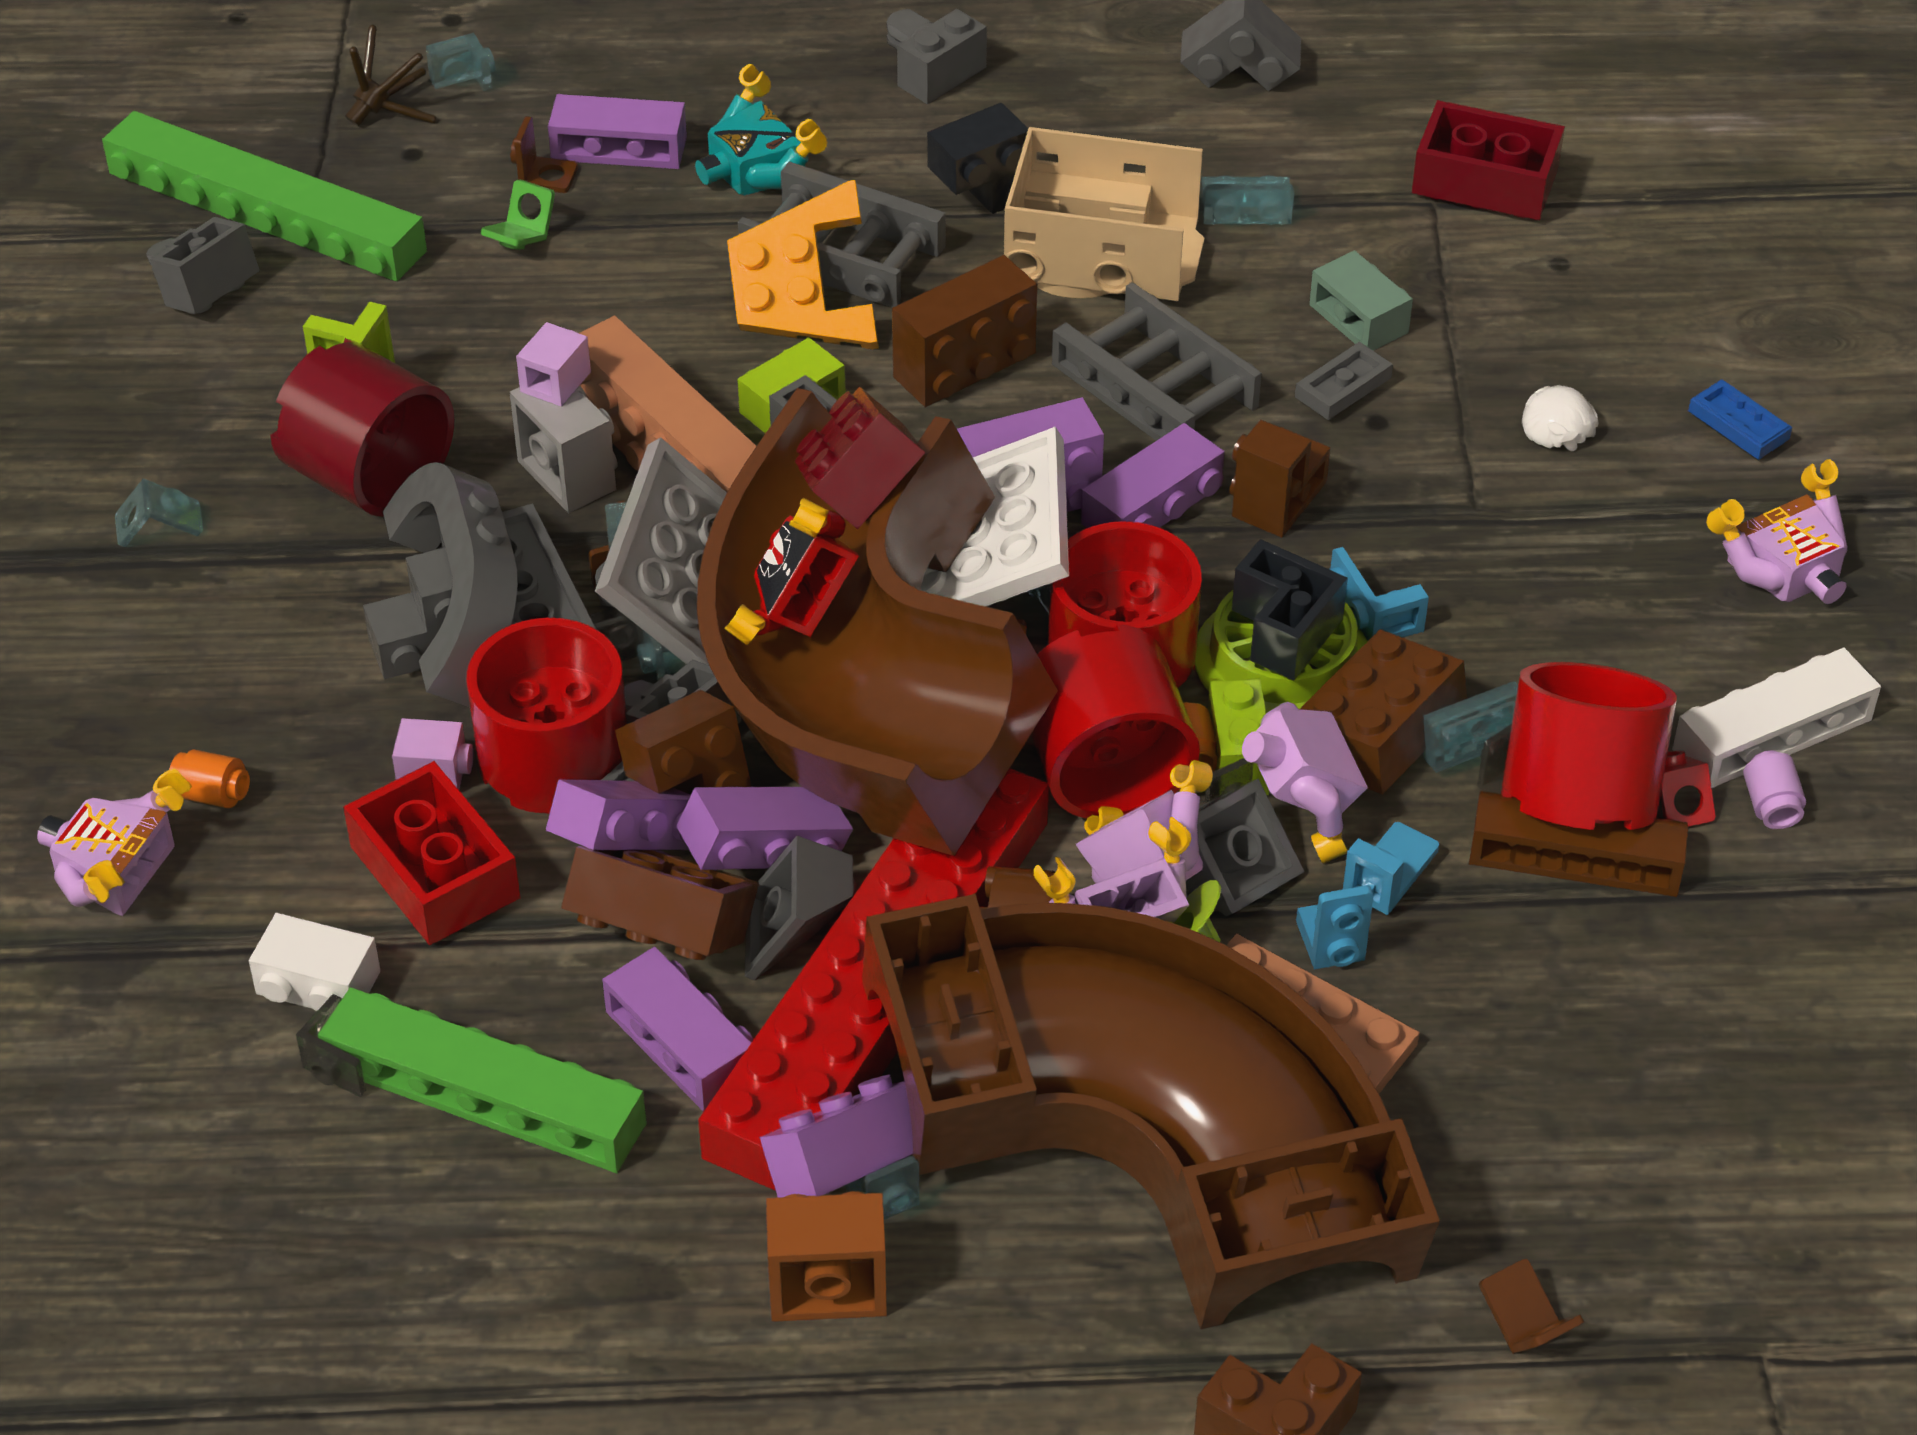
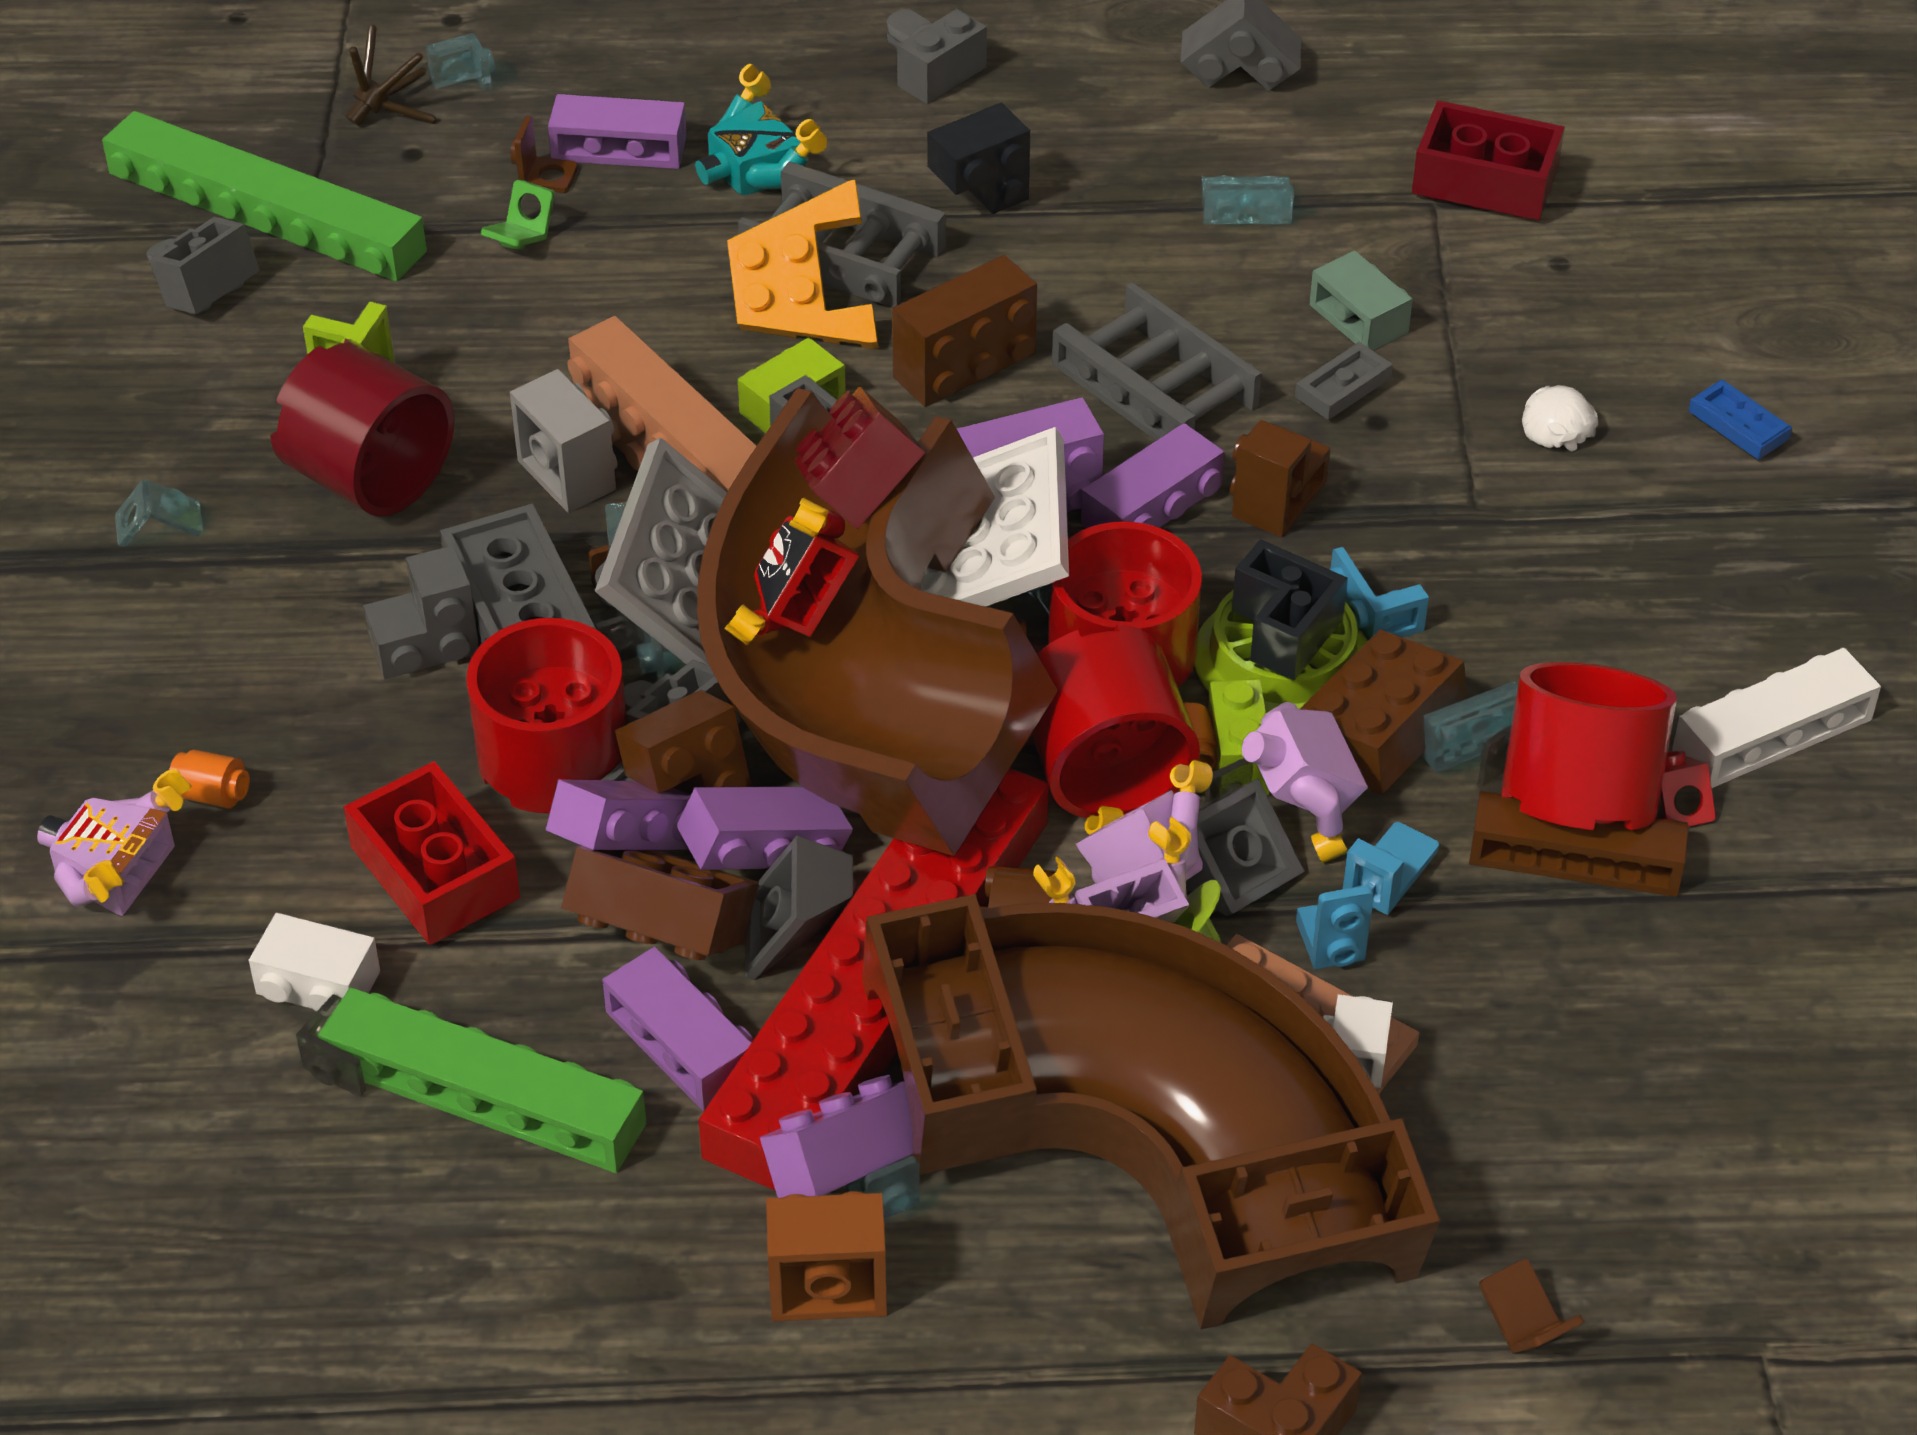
dark grey arch [383,462,517,707] -> none
lavender brick [392,718,473,790] -> none
lavender brick [516,322,591,406] -> none
tan piece [1004,127,1204,301] -> none
lavender torso [1706,459,1847,604] -> none
lavender brick [1743,750,1806,829] -> none
none -> white brick [1323,994,1393,1088]

